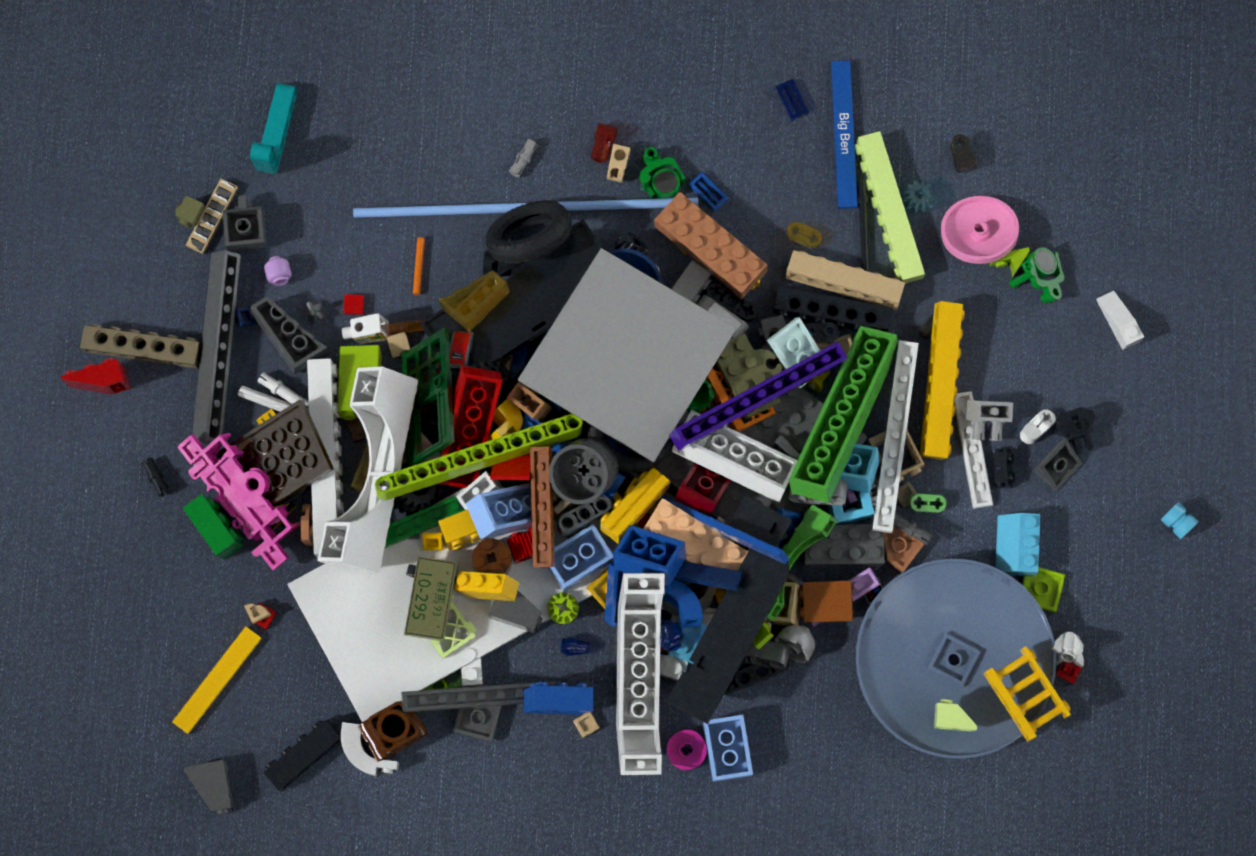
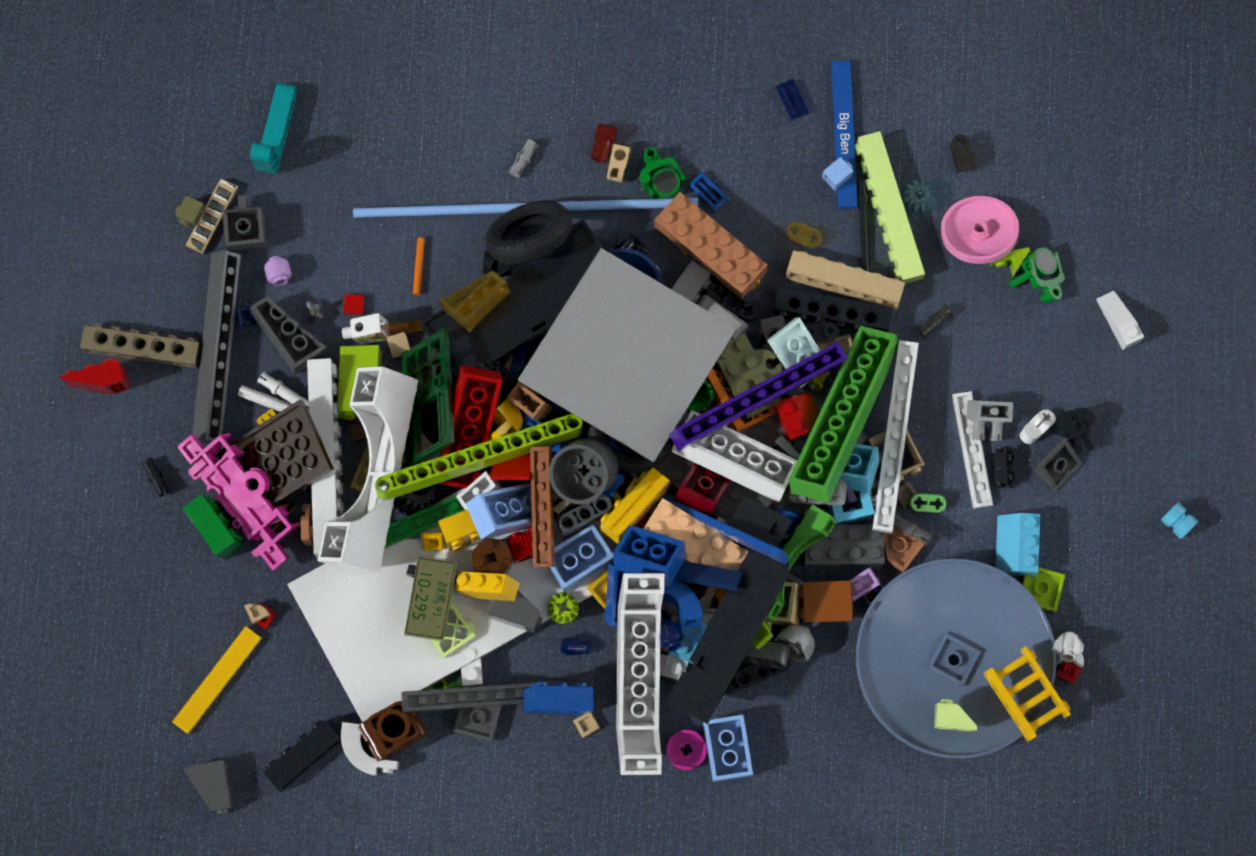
slope [449,331,474,368] -> none
yellow brick [920,301,965,460] -> none
none -> red slope [774,393,819,443]
none -> light blue brick [822,157,853,191]

